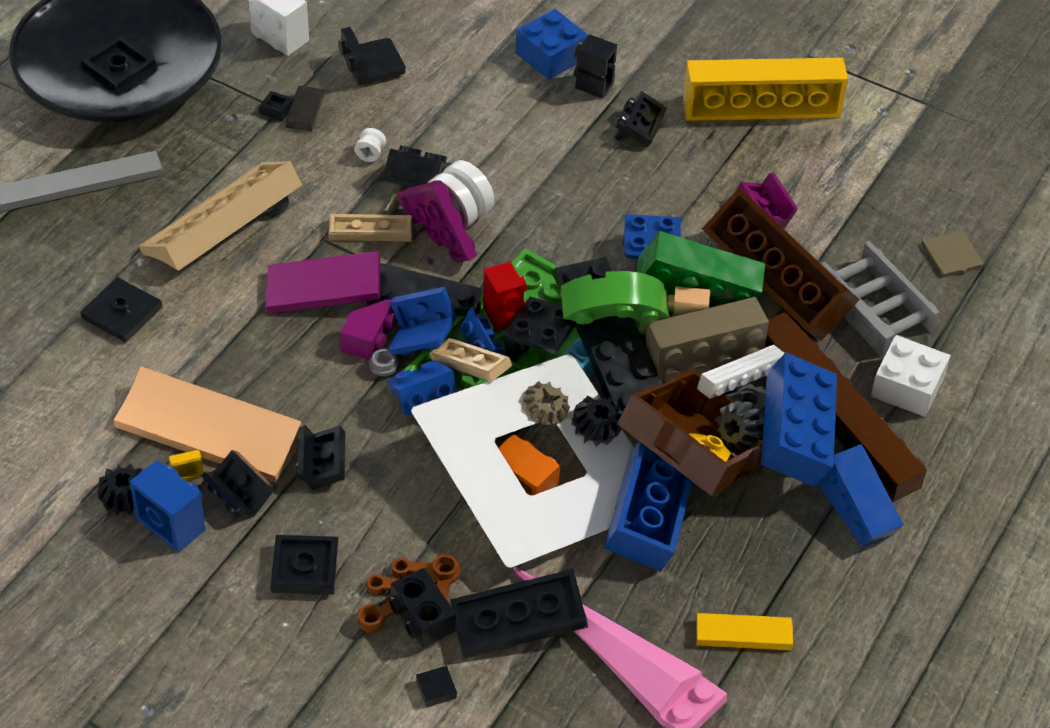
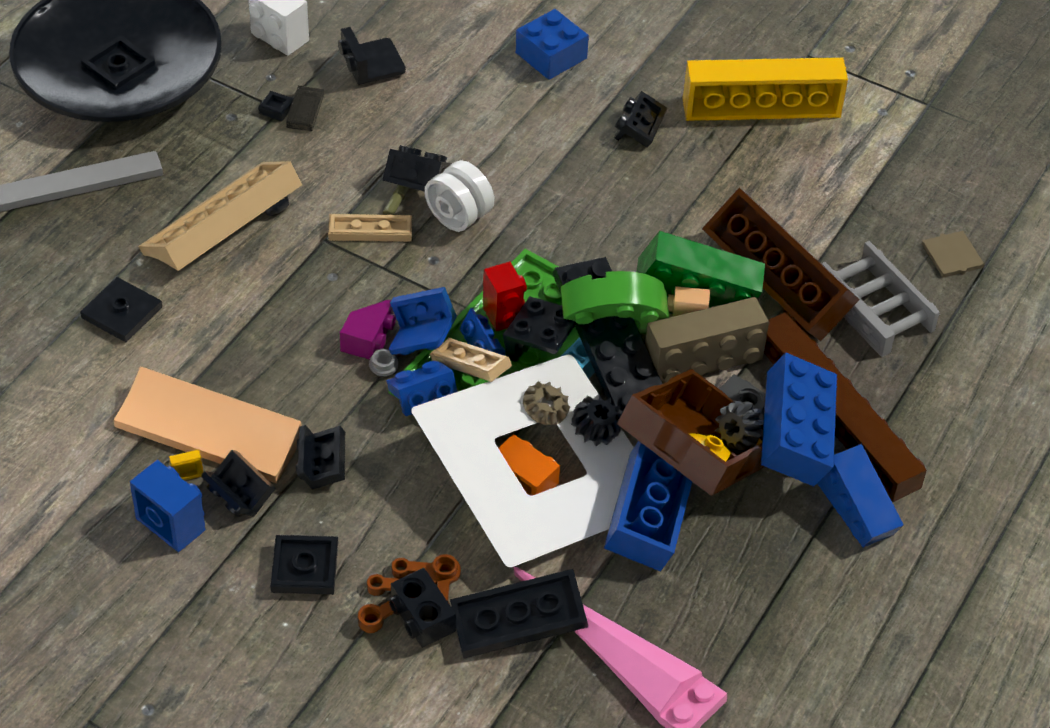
black gear [97,463,142,516] -> none
magenta tile [266,251,380,314] -> none
white wheel [354,128,386,162] -> none
black wing [367,263,483,316] -> none
magenta plate [396,180,478,263] -> none
black tile [416,666,457,707] -> none
black piece [573,34,617,98] -> none
blue bracket [623,214,681,259] -> none
yellow tile [696,613,793,651] -> none
white piece [697,345,784,399] -> none
magenta bracket [736,173,798,229] -> none
white brick [871,335,951,417] -> none

